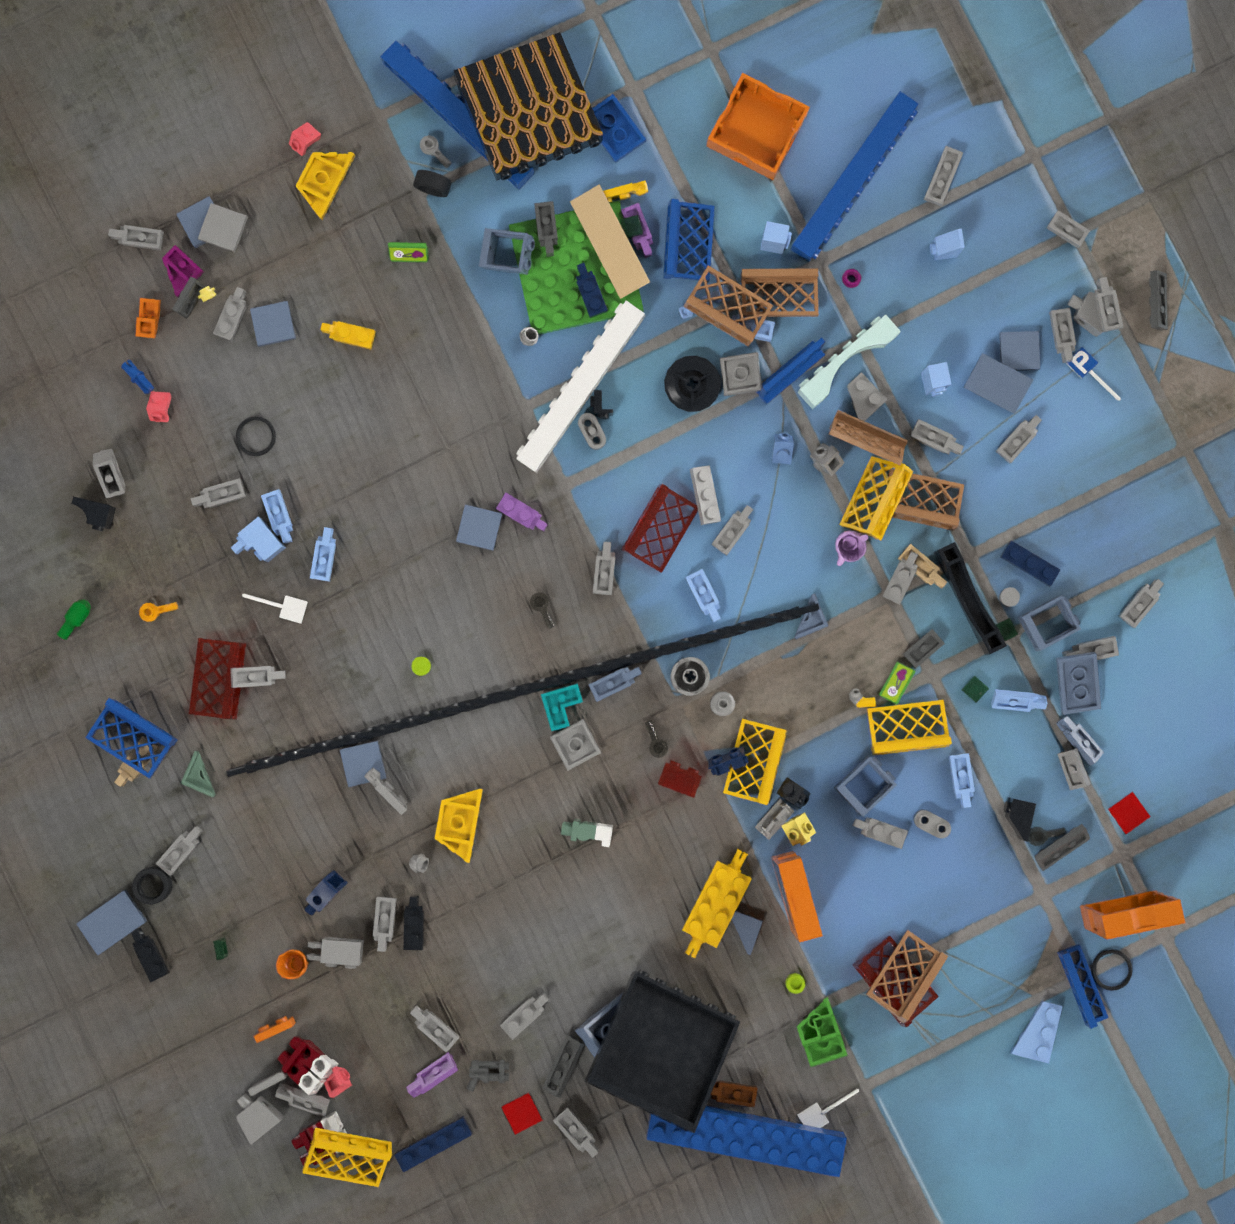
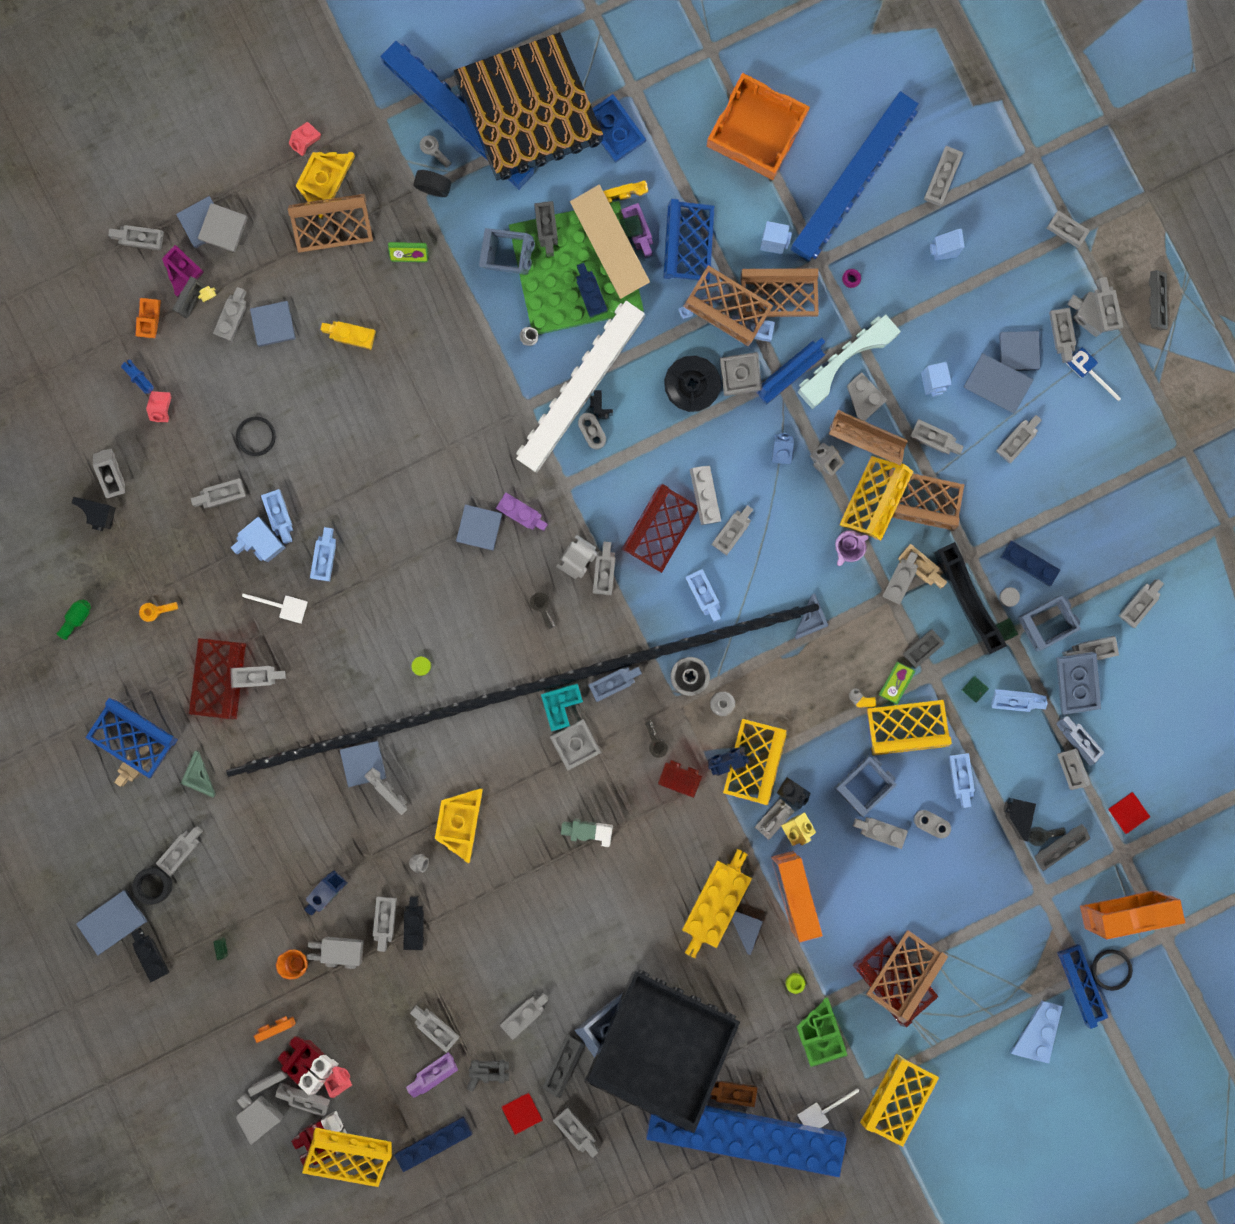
none -> medium nougat fence [287,193,373,253]
none -> light grey brick [556,535,598,579]
none -> yellow fence [860,1054,939,1147]

